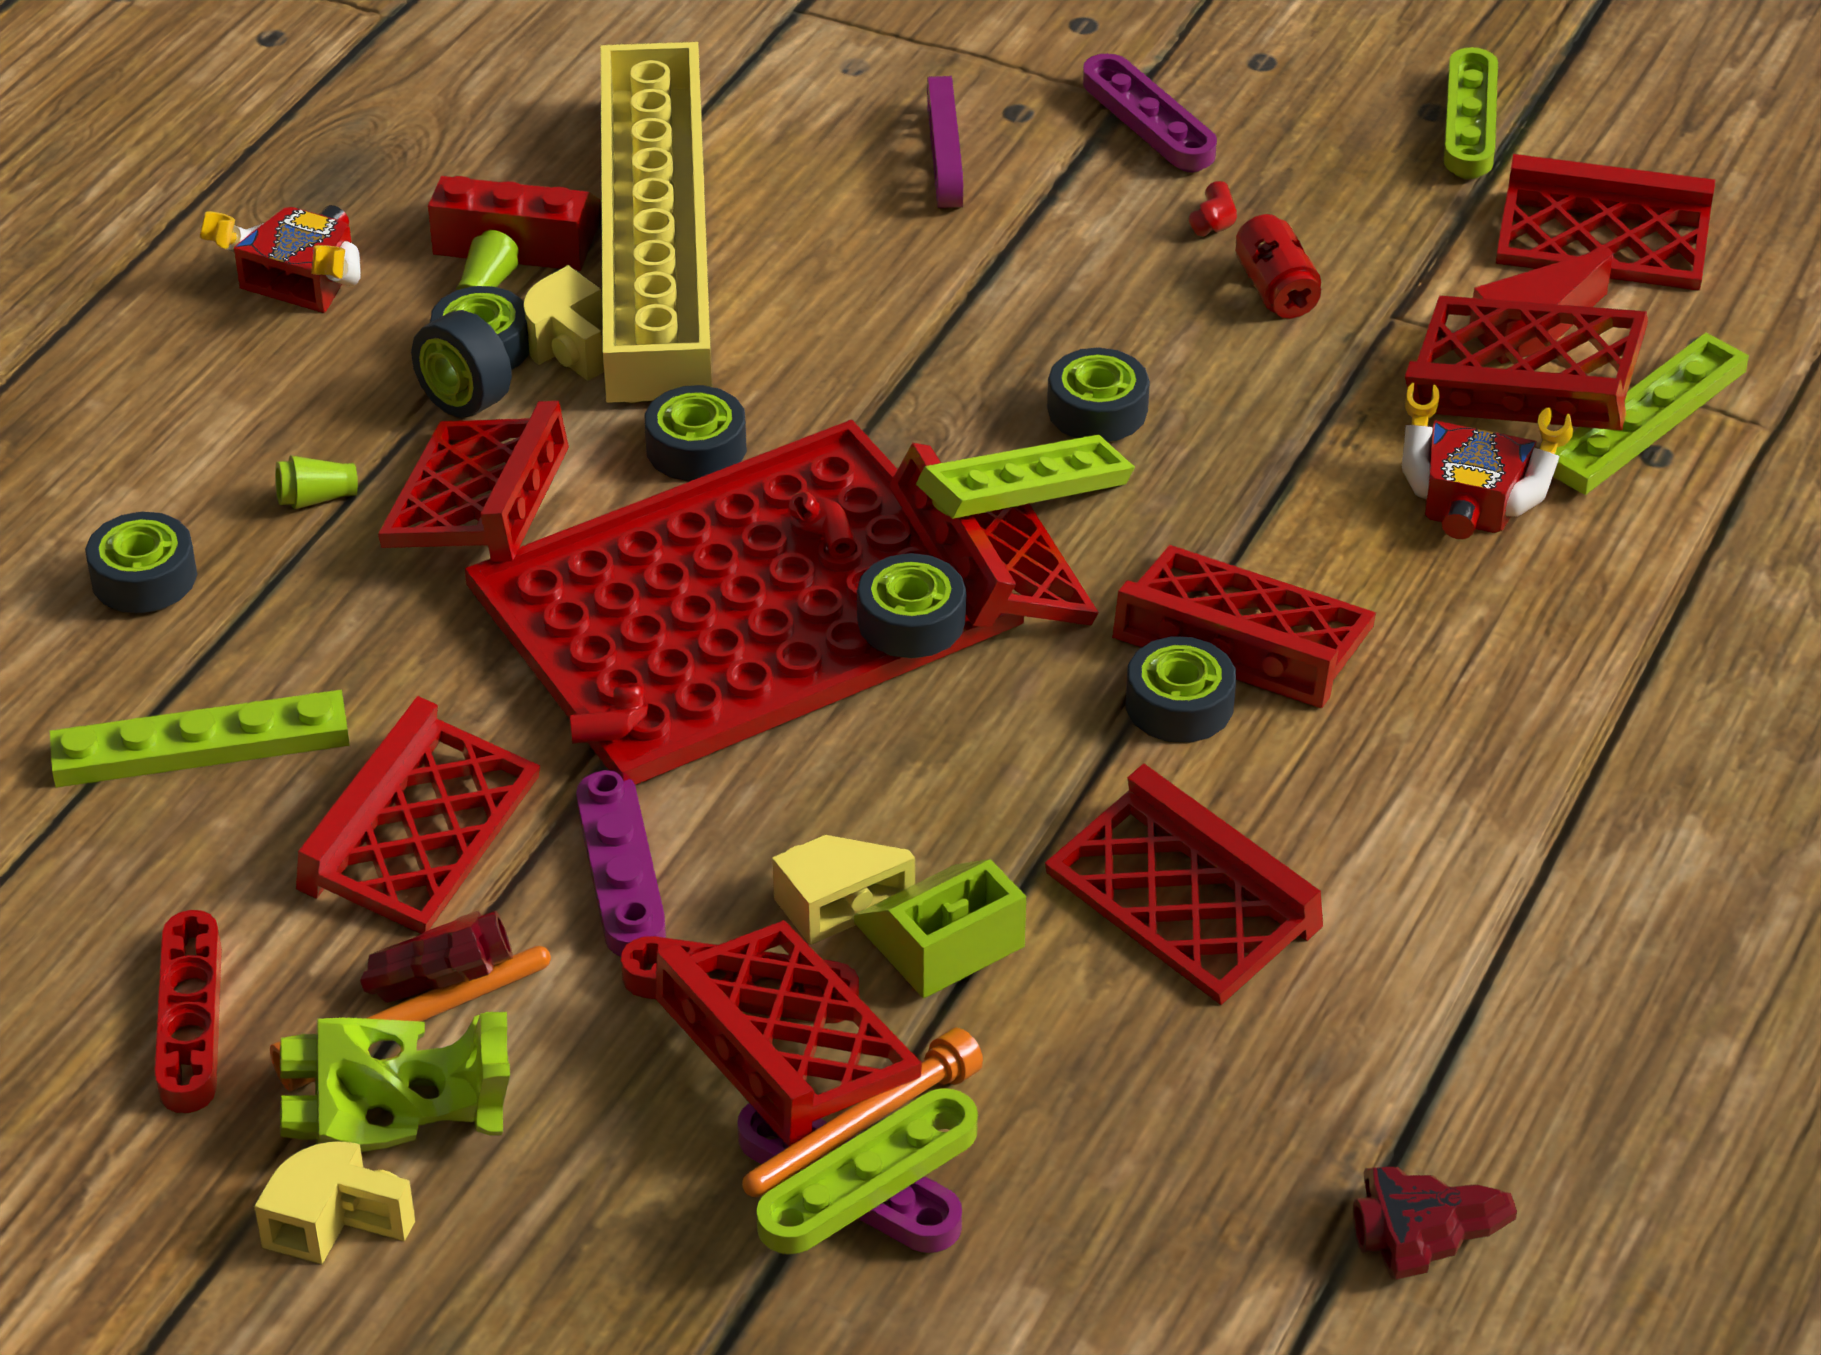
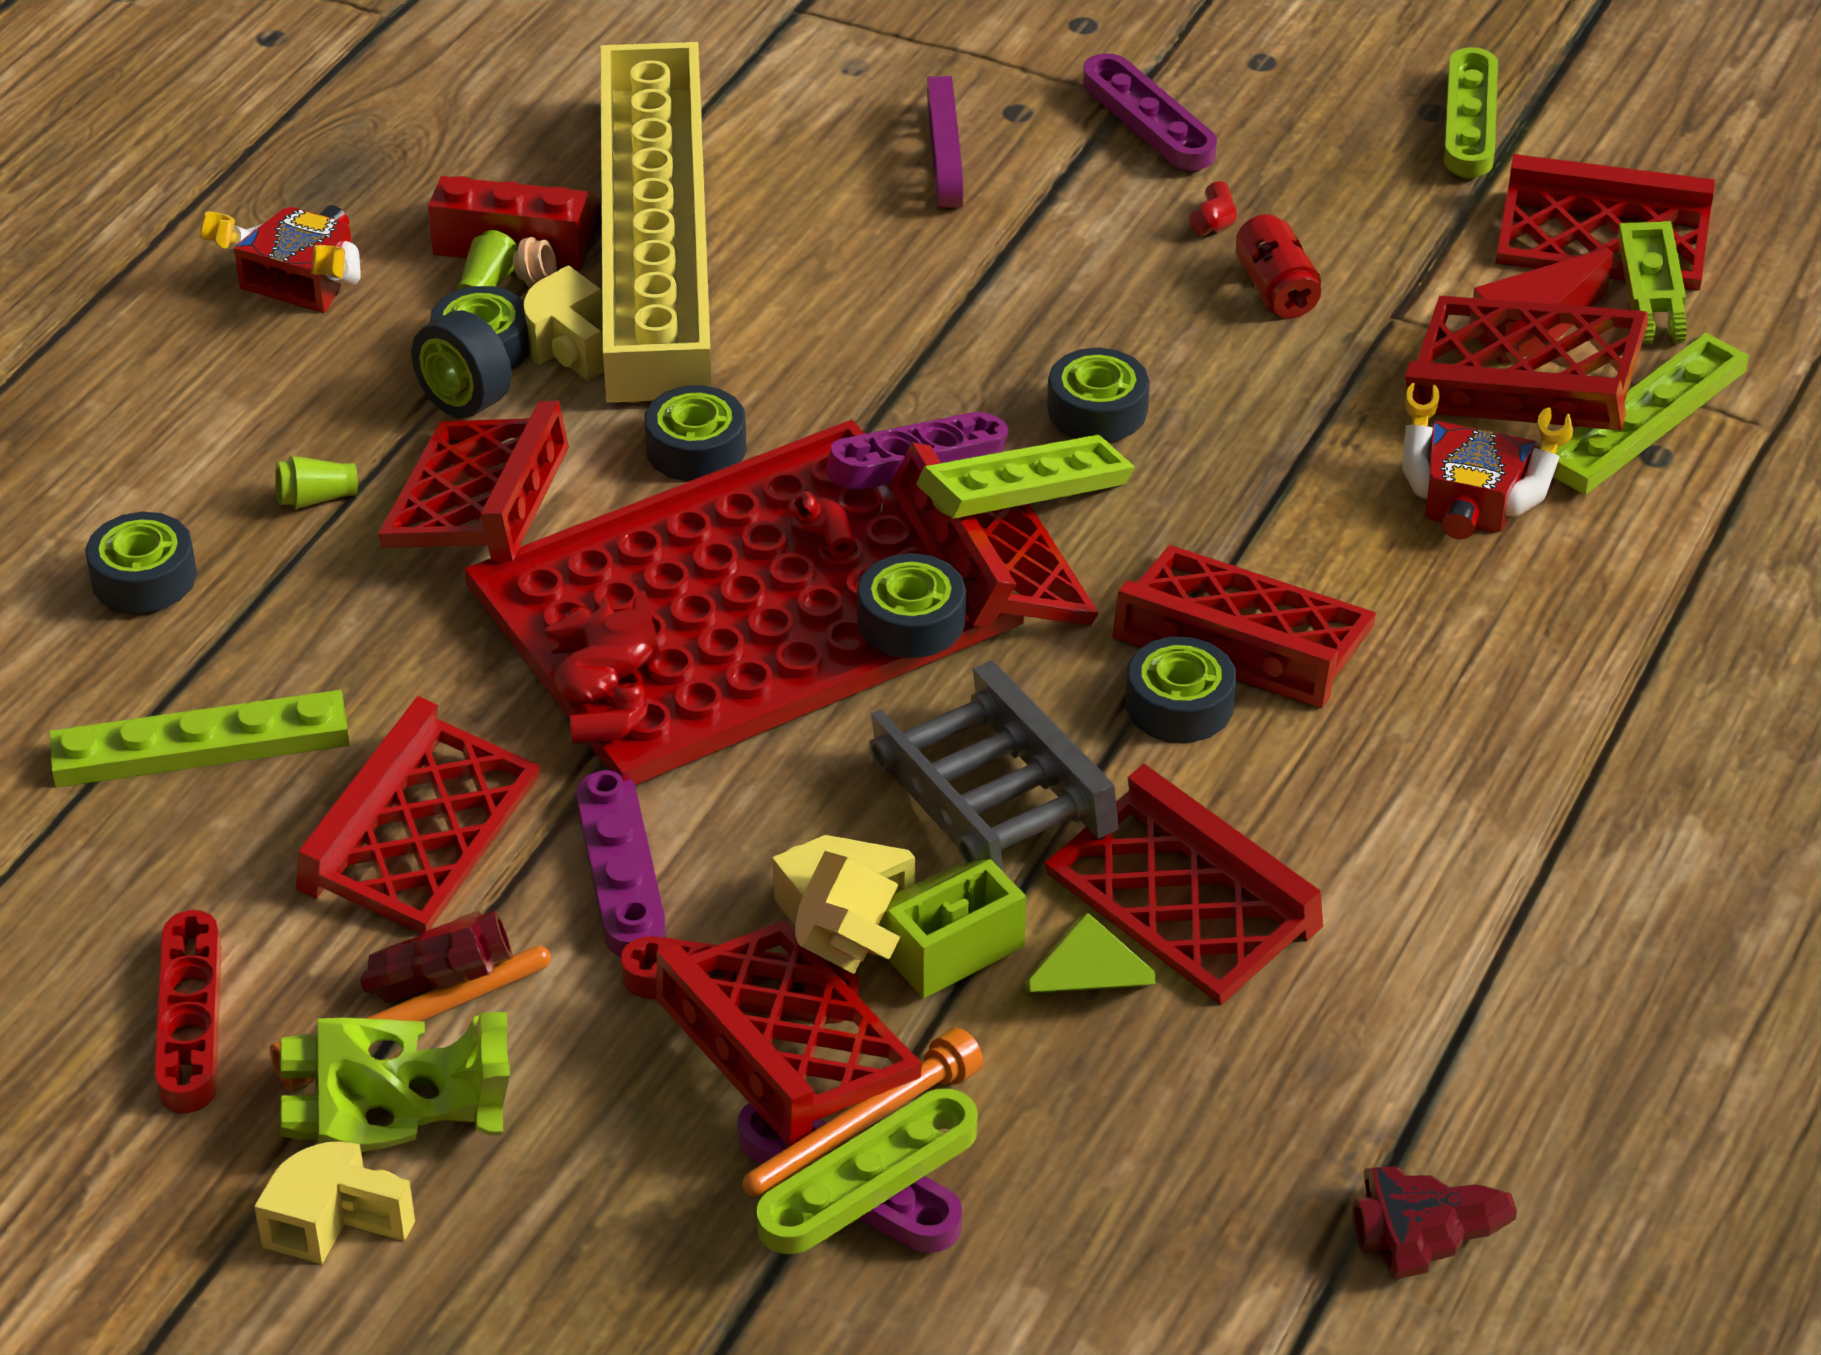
none -> light nougat plate [513,237,557,288]
none -> red animal [545,591,662,705]
none -> light yellow brick [795,851,900,974]
none -> magenta beam [826,412,1008,489]
none -> flat silver fence [869,660,1119,871]
none -> lime slope [1025,913,1156,994]
none -> lime hinge [1617,221,1687,345]

